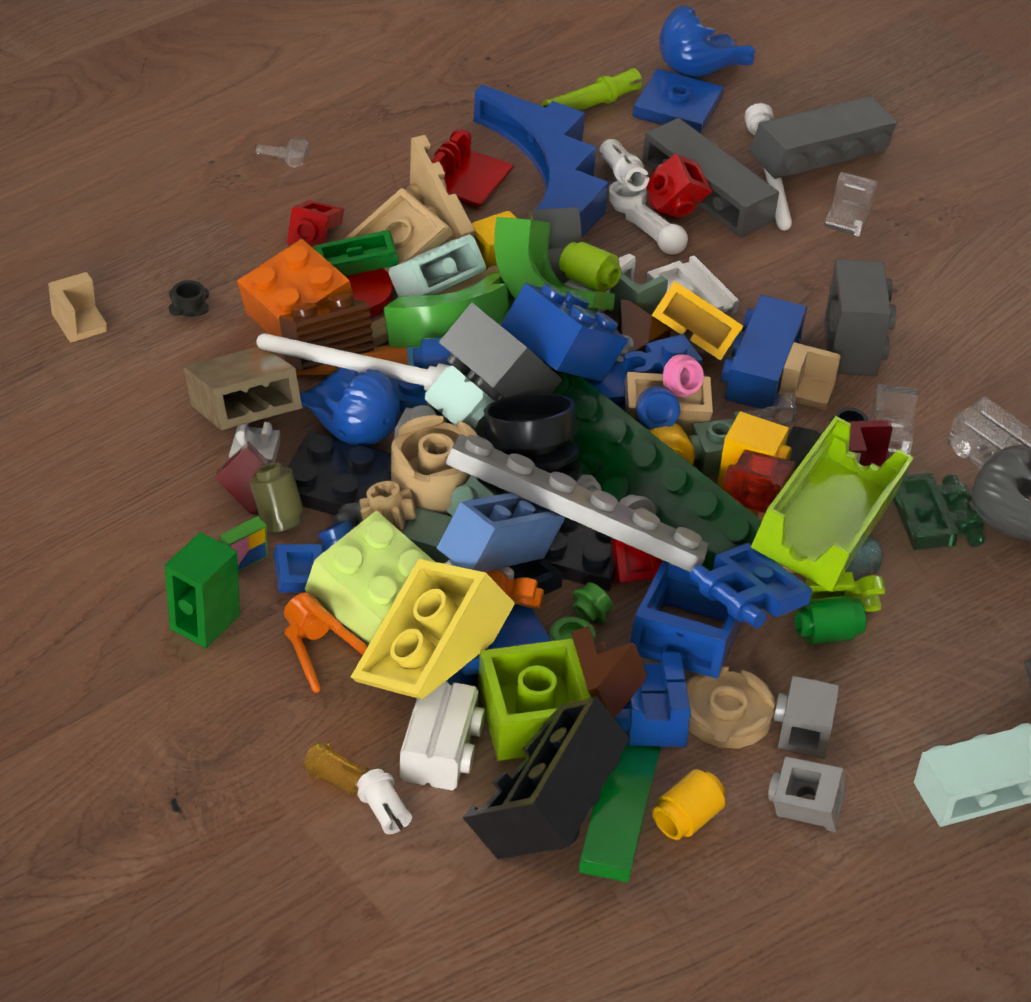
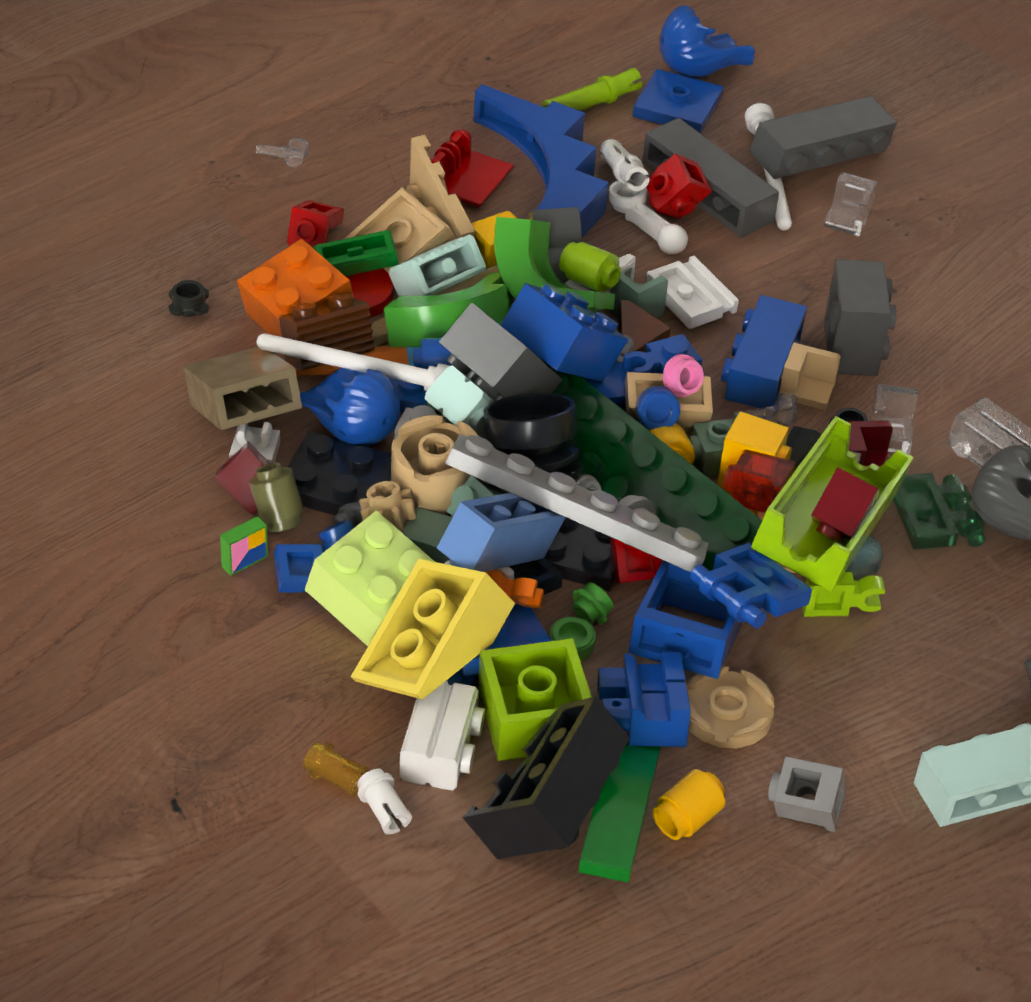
tan panel [48,272,107,343] -> none
green brick [164,532,240,648] -> none
orange plant [284,592,368,693] -> none
reddish brown slope [571,626,647,719] -> none
yellow piece [652,281,743,360] -> none
light grey brick [773,676,839,759] -> none
green brick [794,595,866,645] -> none
none -> dark red slope [811,467,879,543]

